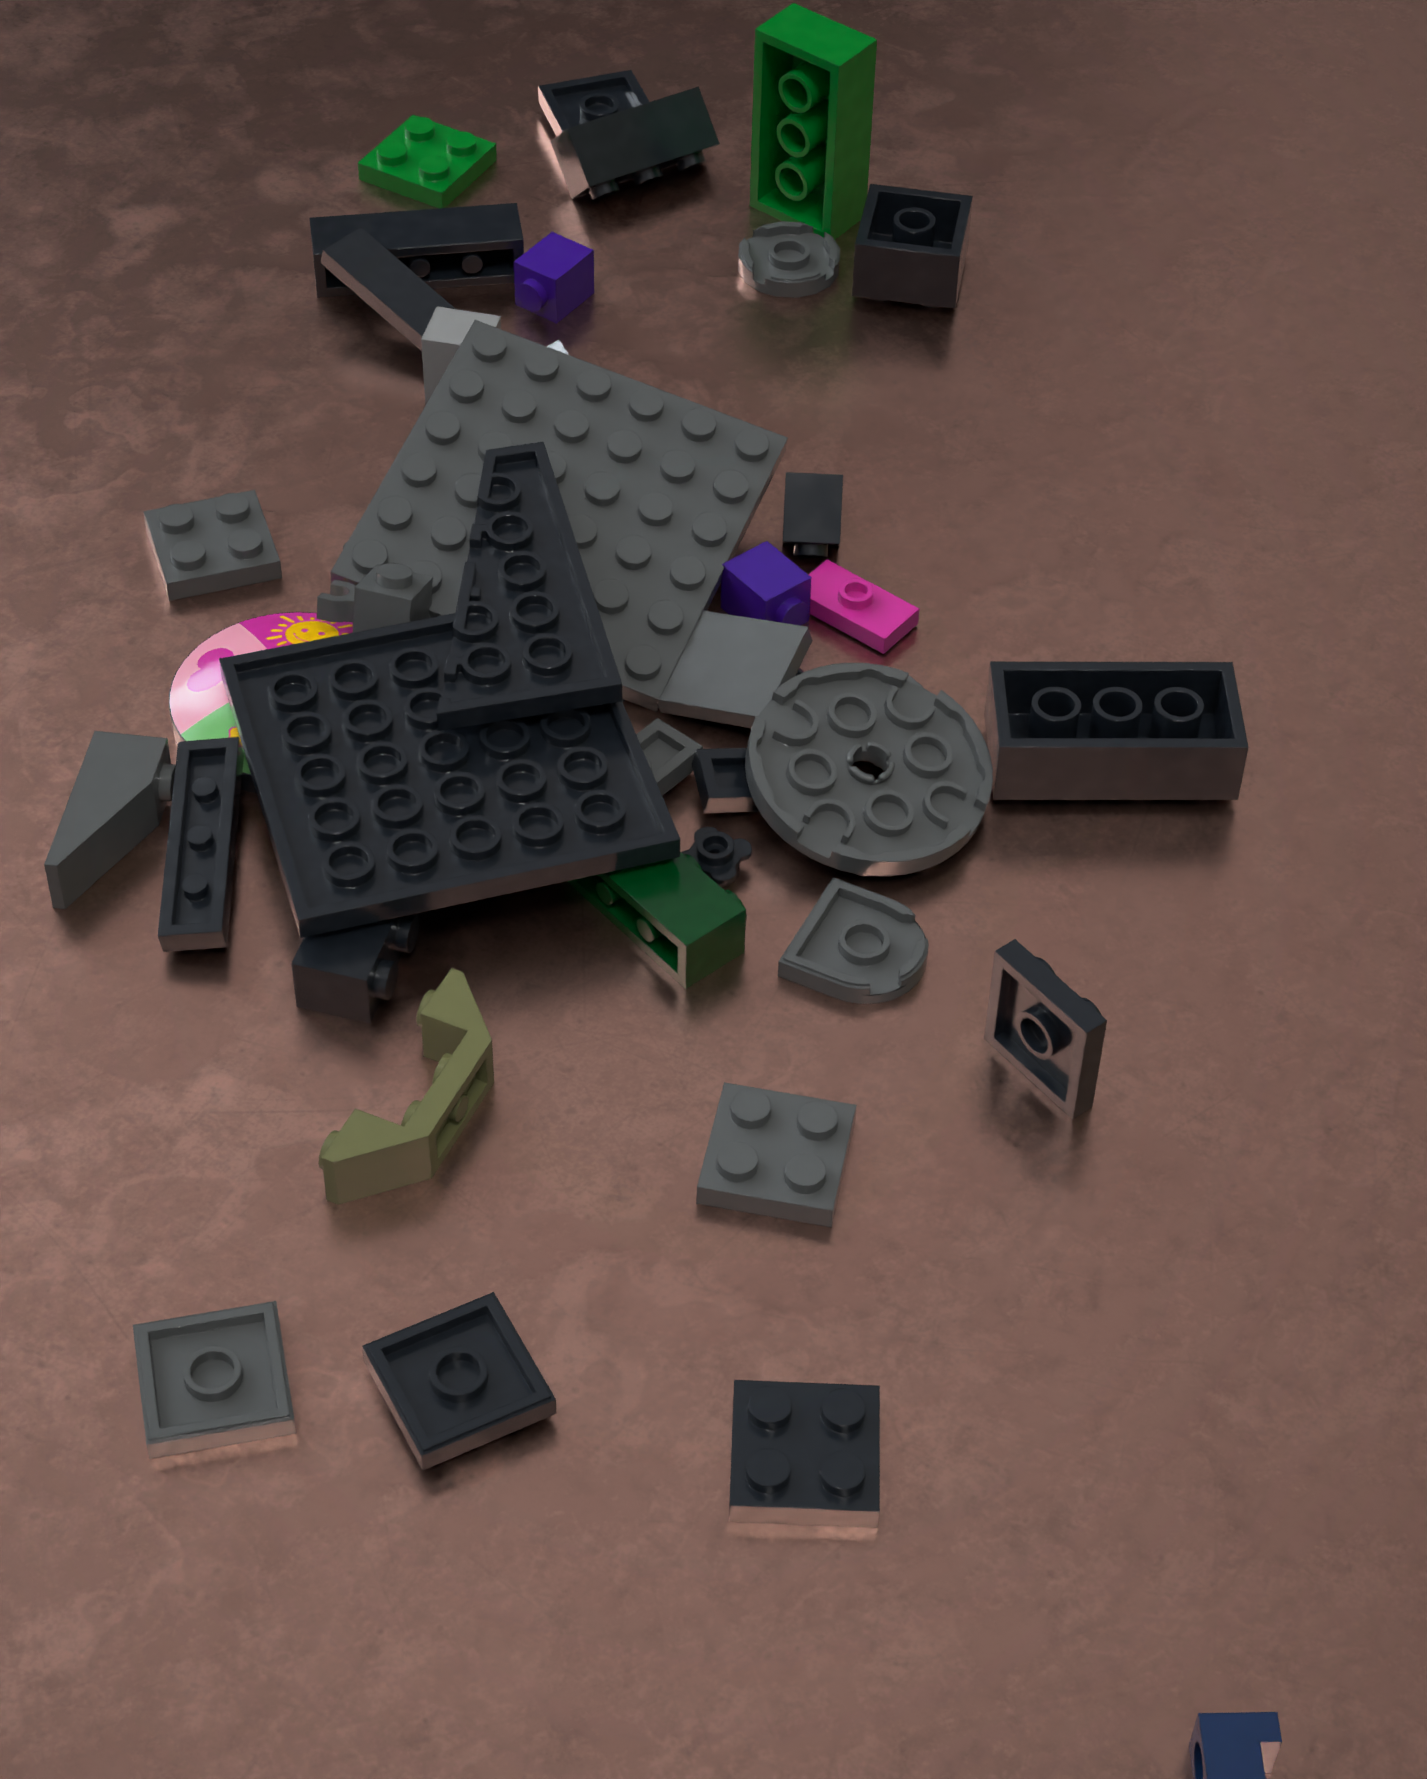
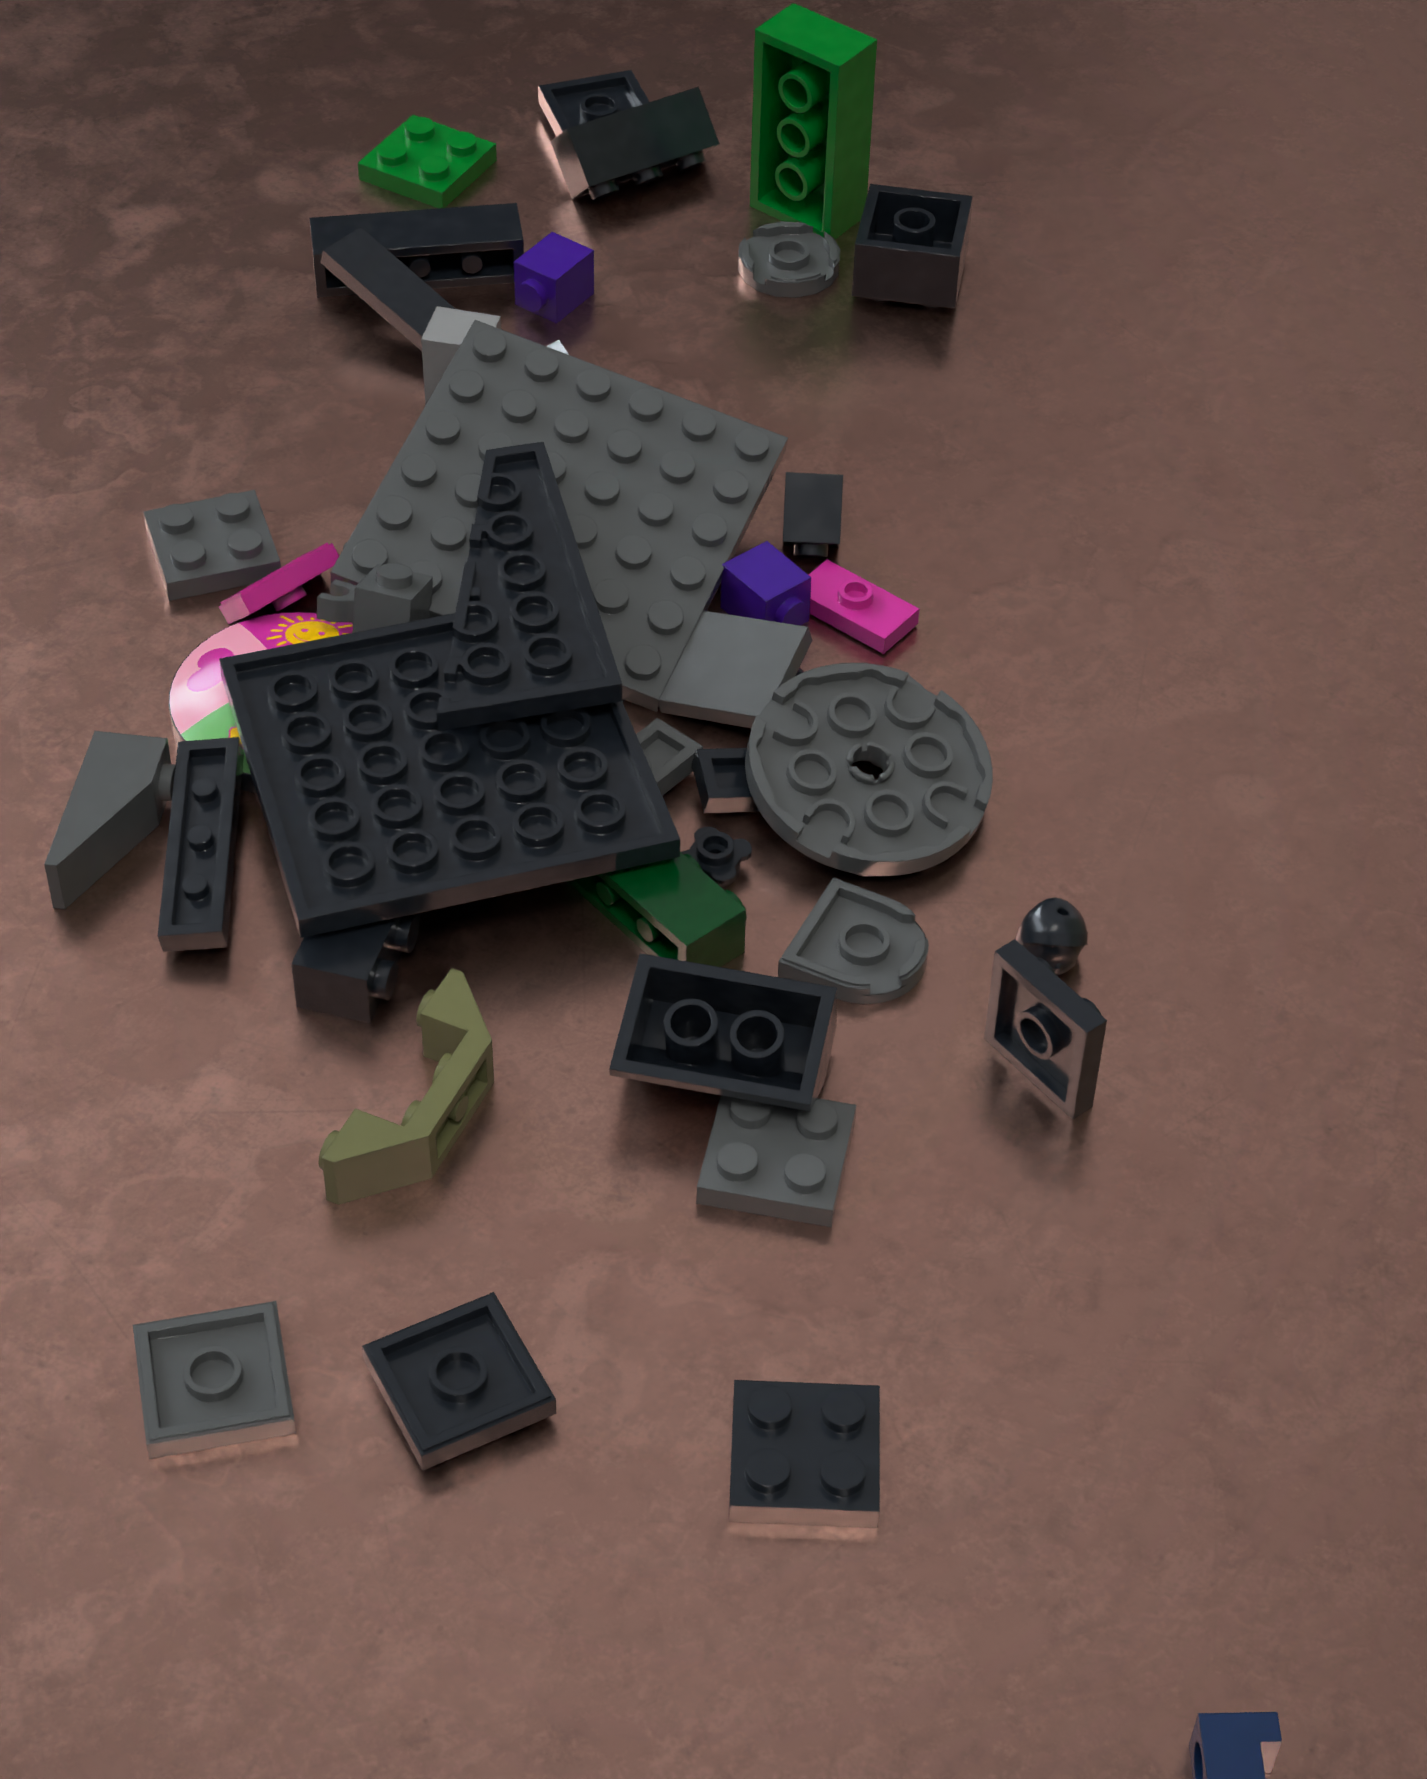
black brick [984,661,1249,800] -> none
none -> dark pink plate [219,543,339,624]
none -> black slope [609,953,837,1111]
none -> black piece [1016,897,1088,975]

